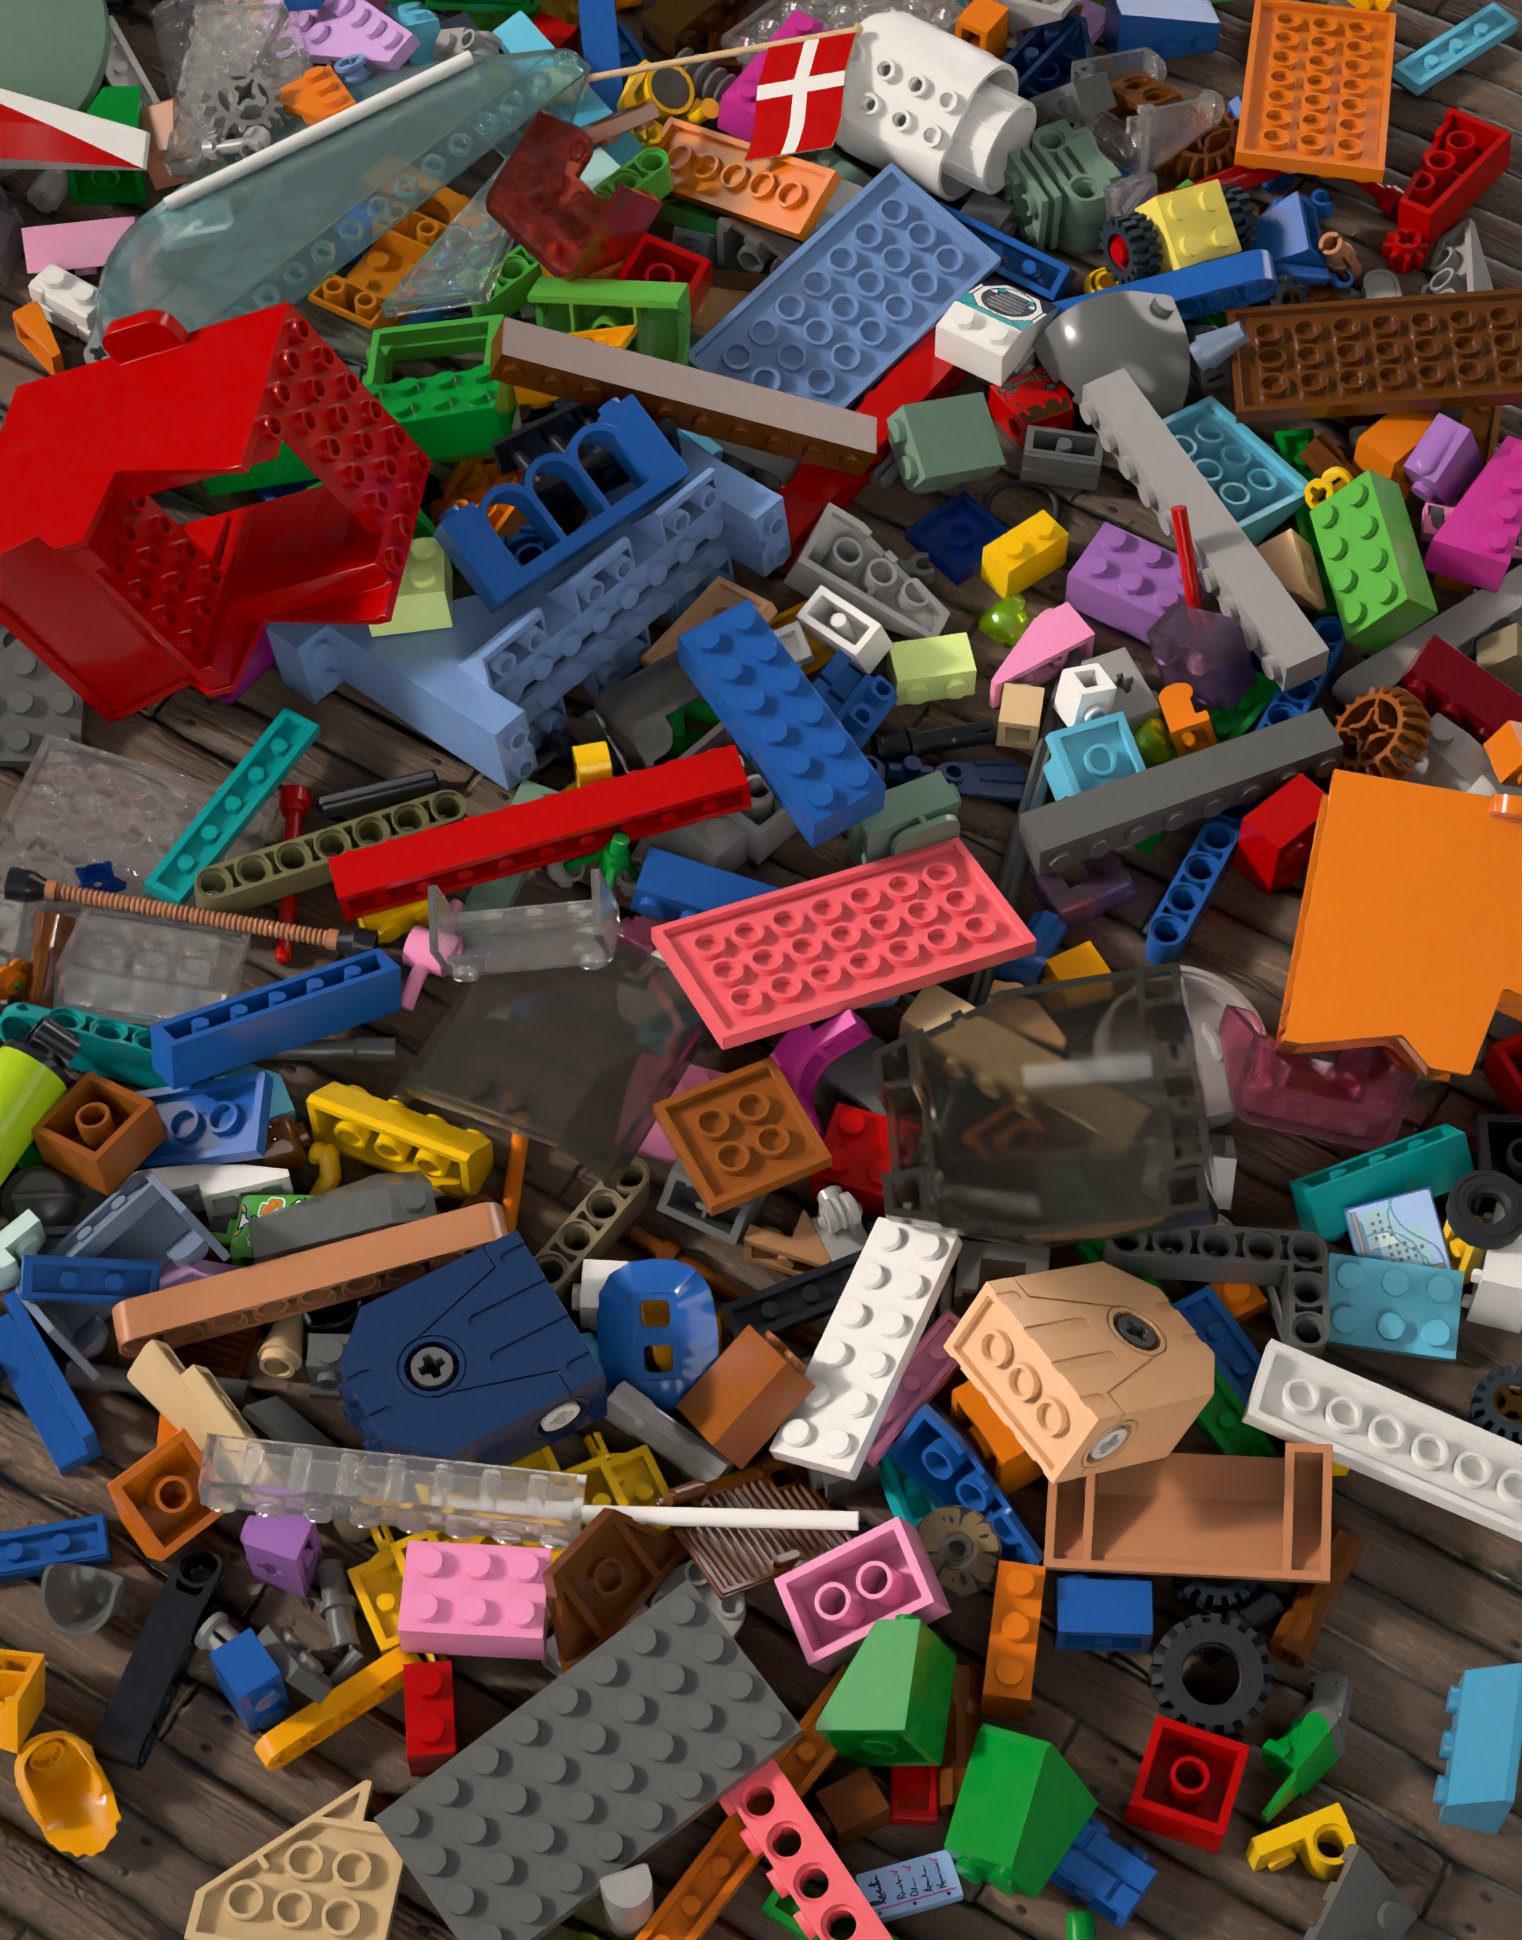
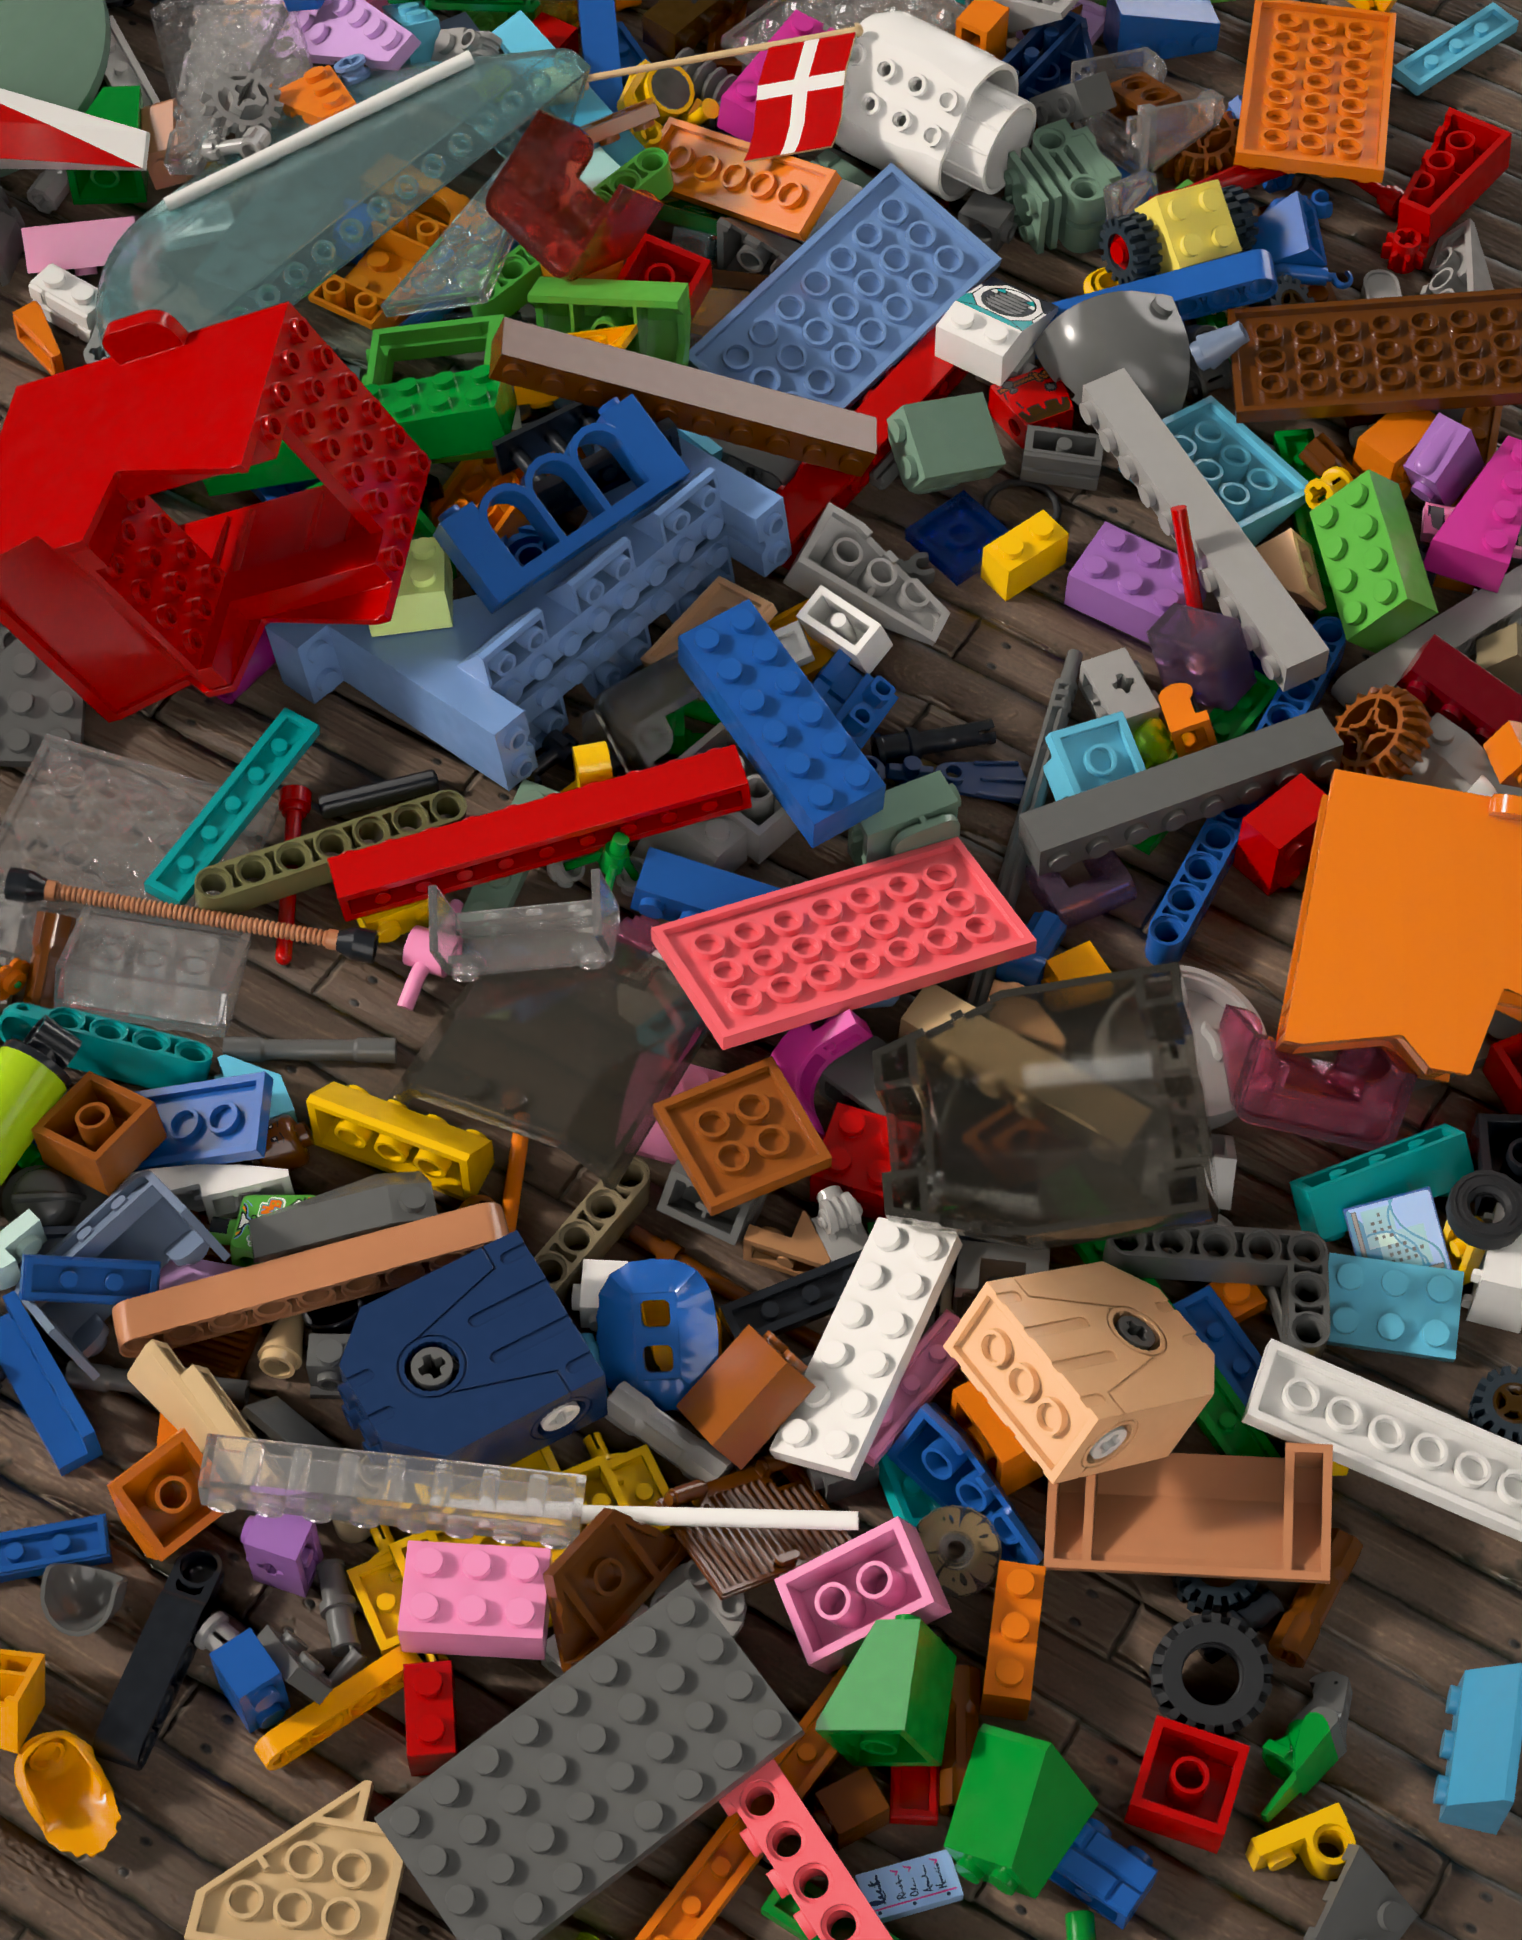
clear blue plate [75,861,127,909] -> none
blue brick [150,948,401,1090] -> none
yellow arm [308,1141,342,1196] -> none
light grey brick [599,1863,654,1939] -> none
yellowish green brick [886,632,977,706] -> none
blue brick [938,202,1076,303] -> none
clear neon green cone [979,593,1031,645] -> none
bright pink slope [989,602,1095,709] -> none
tan brick [996,683,1045,750] -> none
white brick [1053,663,1117,727] -> none
blue brick [1054,1573,1153,1652] -> none
nougat pin [1319,231,1362,281] -> none

